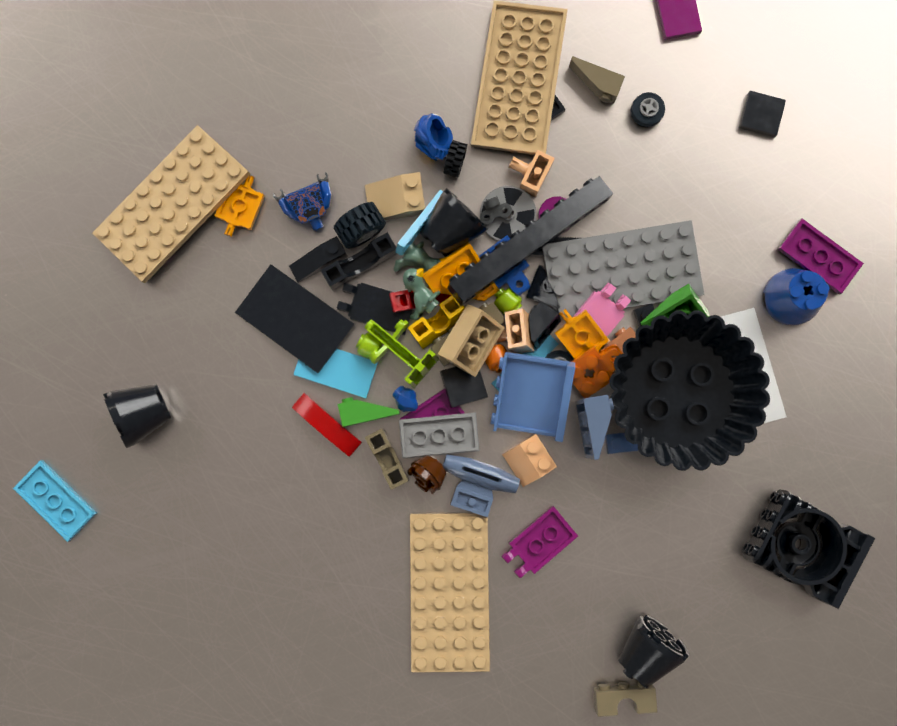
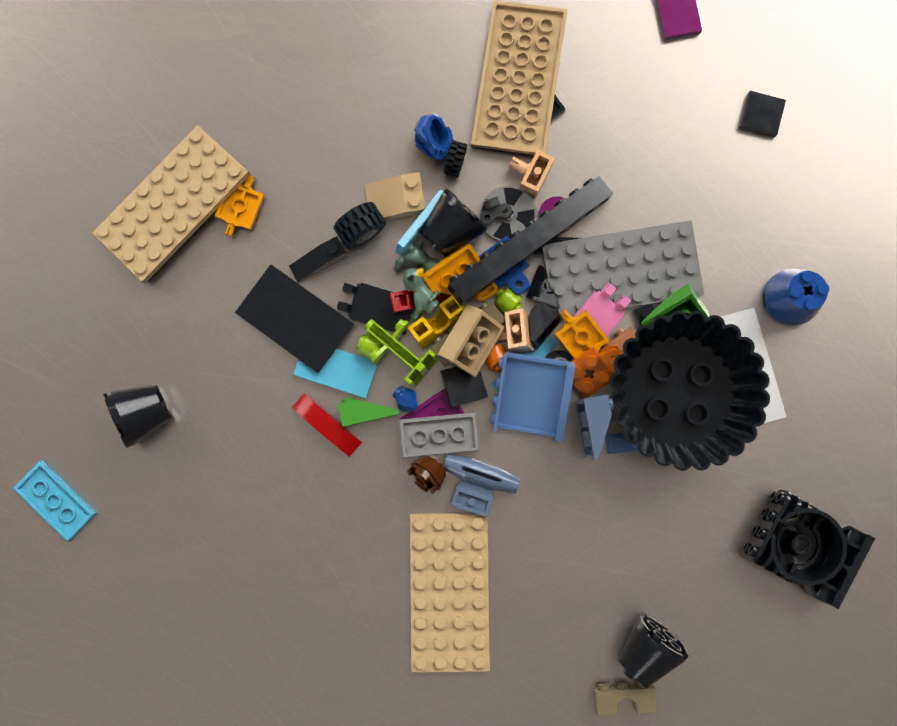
torso [273,172,332,230] -> none
black arch [320,232,397,290] -> none
dark tan arch [365,428,409,490] -> none
magenta tile [501,506,578,578] -> none
light nougat slope [502,434,557,487] -> none
dark tan slope [569,56,625,103] -> none
black wheel [631,92,665,127] -> none
magenta plate [777,218,864,294] -> none

